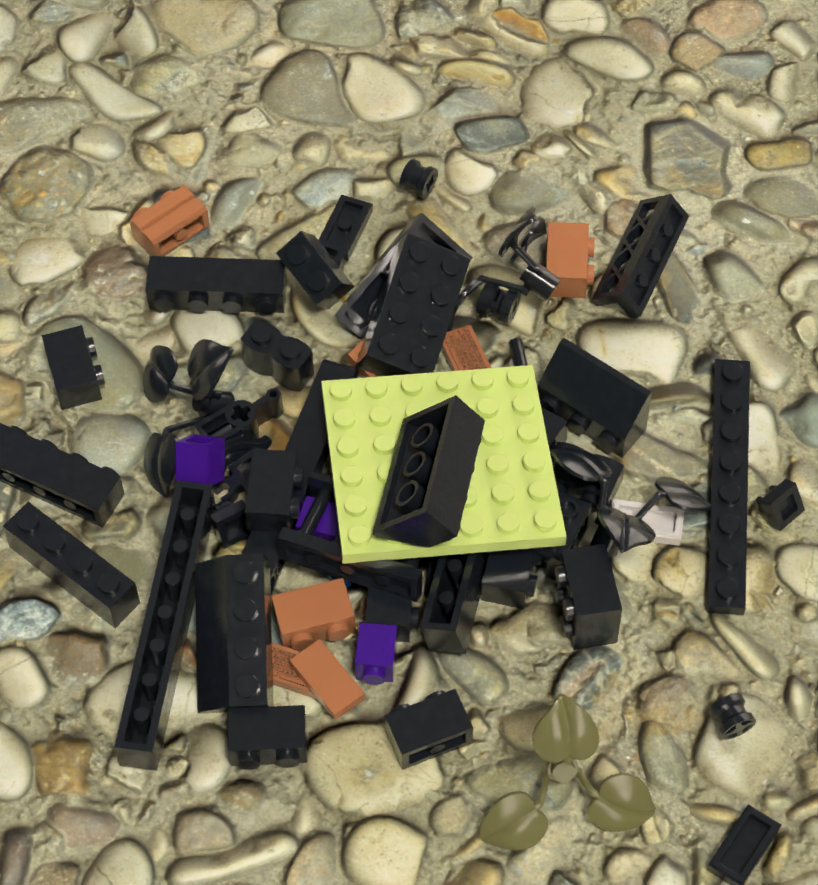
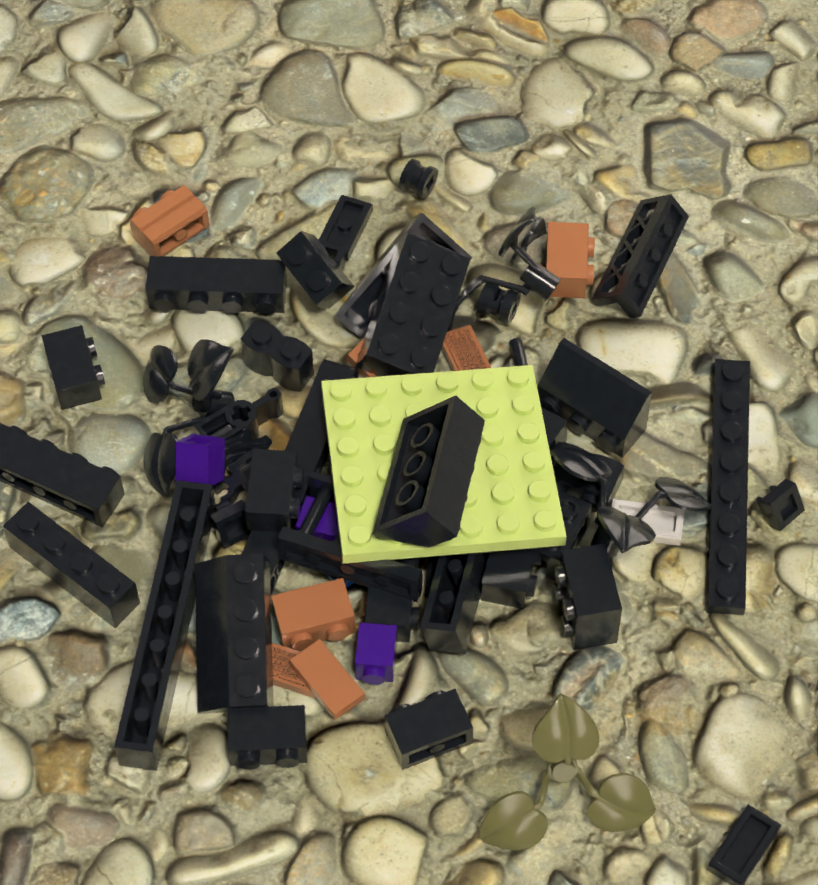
black wheel [708,693,756,740] -> none

